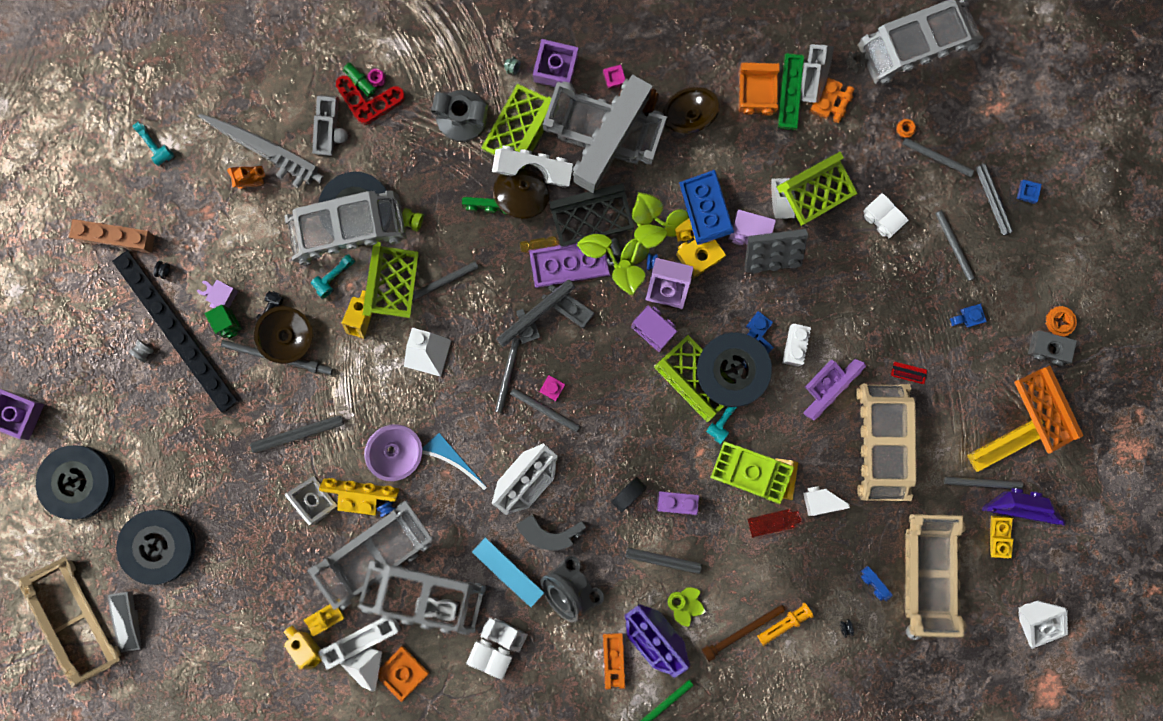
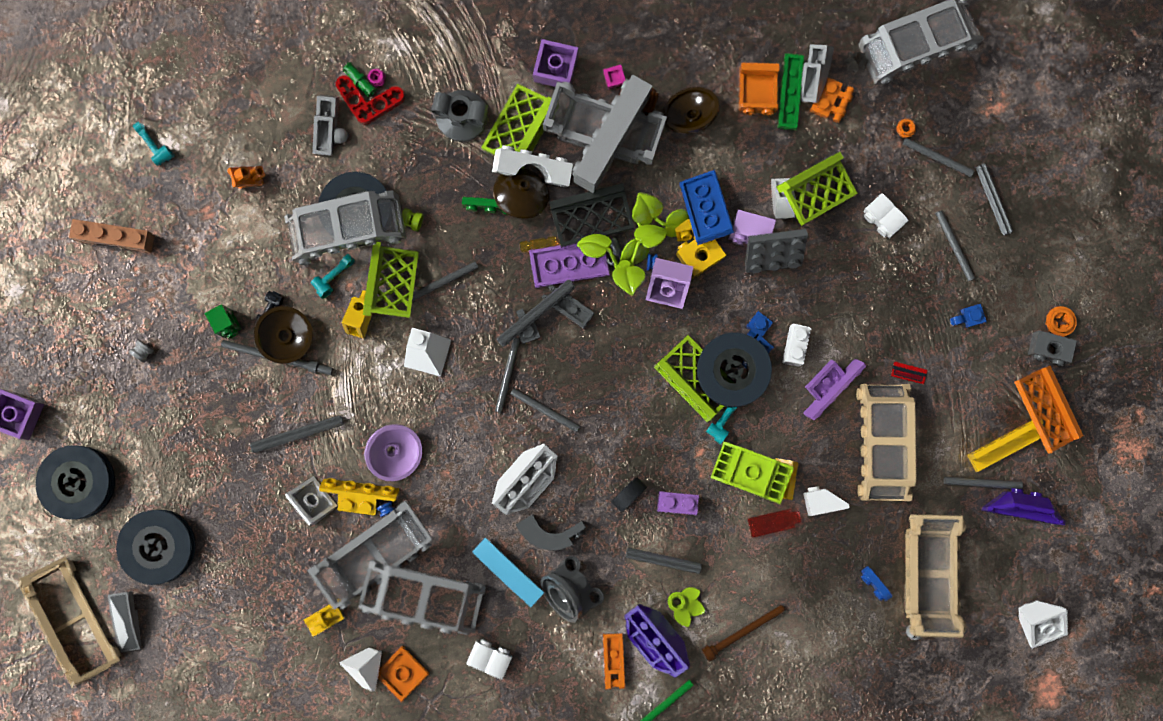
black plate [112,250,239,413] -> none
black bush [154,260,170,279] -> none
lavender brick [197,280,238,308] -> none
light grey piece [198,114,324,188] -> none
yellow torso [284,625,323,670] -> none
white arch [319,618,401,670] -> none
white brick [415,596,458,621] -> none
dark azure sticker [422,433,487,490] -> none
white brick [481,618,528,652] -> none
sand green plate [504,56,521,75] -> none
dark pink plate [539,375,565,401] -> none
medium lavender brick [631,306,677,353] -> none
light orange pin [757,602,814,646] -> none
black bush [839,619,854,638] -> none
yellow slope [990,515,1013,558] -> none
blue plate [1017,180,1042,204] -> none

